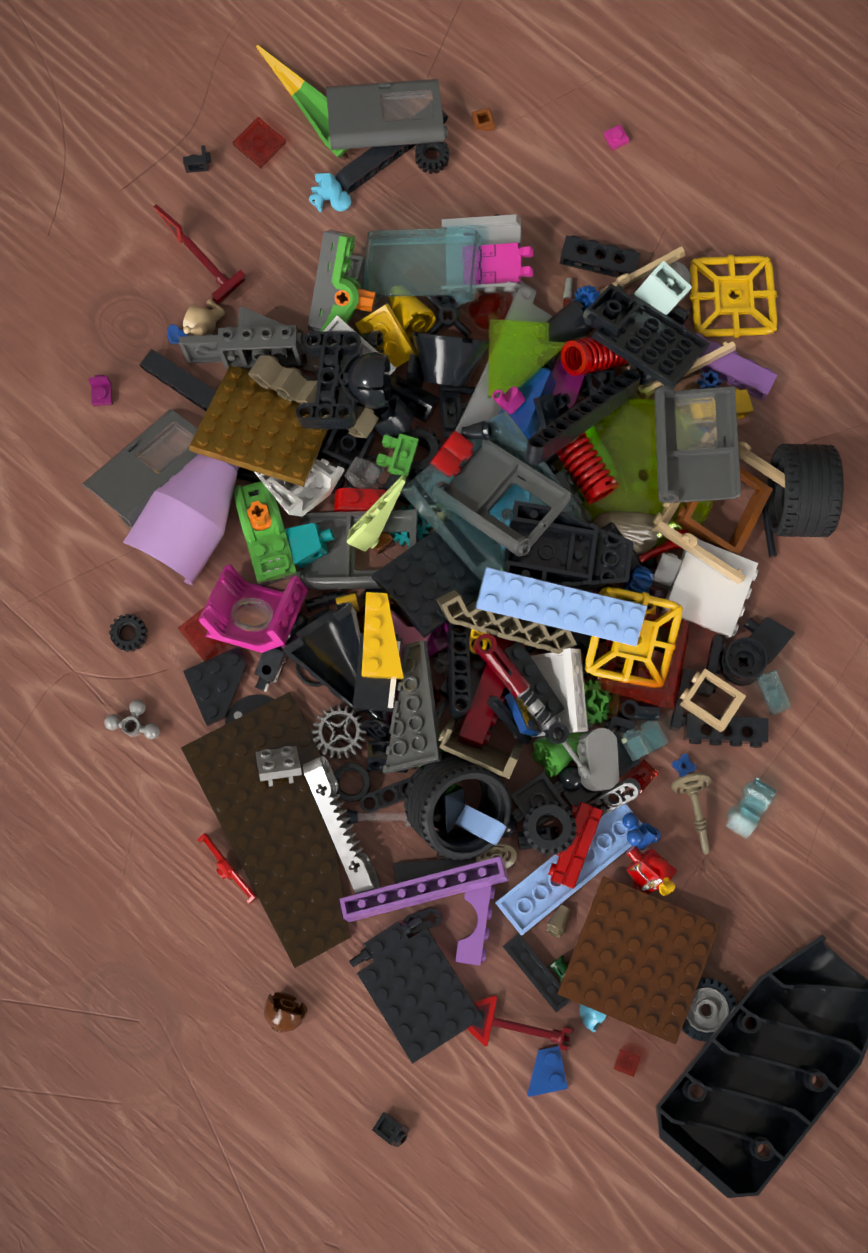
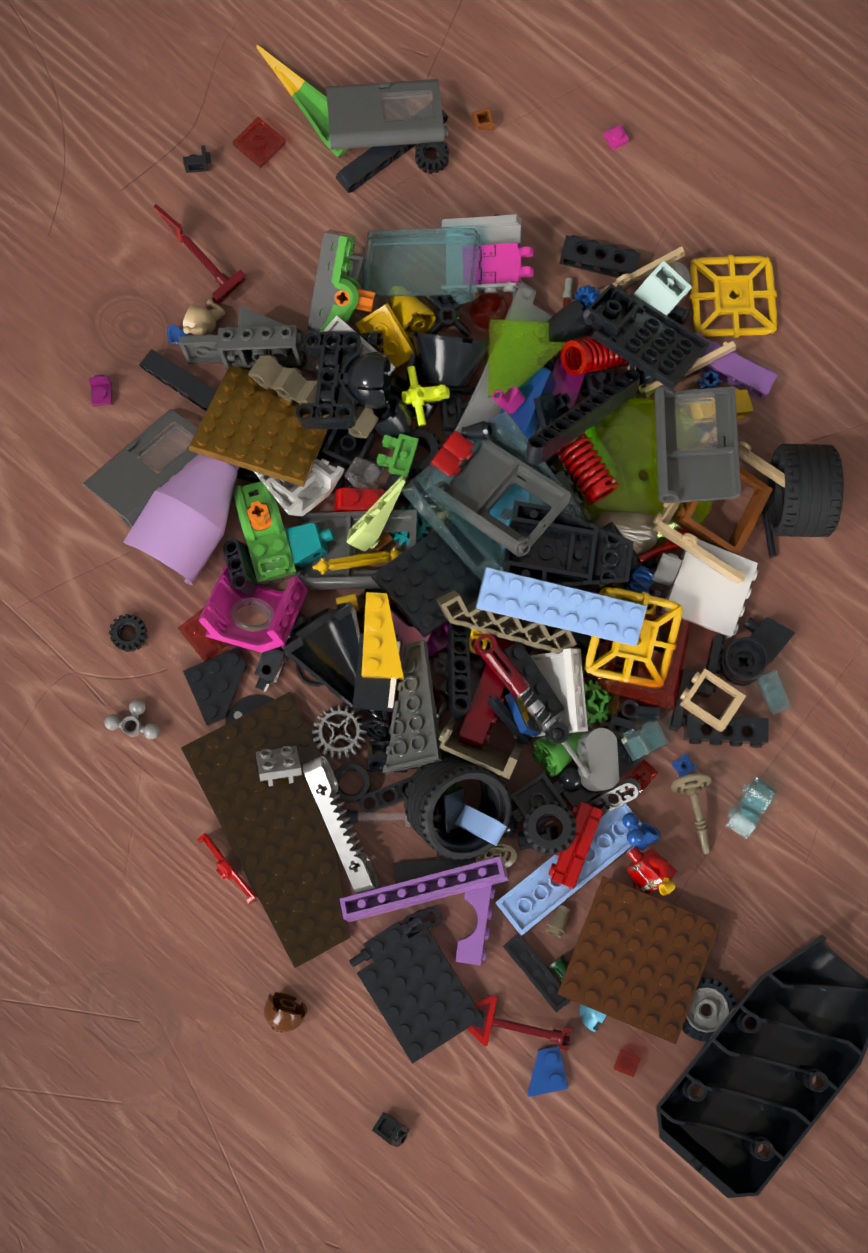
black pin [305,589,345,612] -> none
medium azure animal [309,173,351,212] -> none
none -> black beam [223,538,258,595]
none -> yellow wheel [313,547,403,574]
none -> neon yellow piece [402,366,450,426]

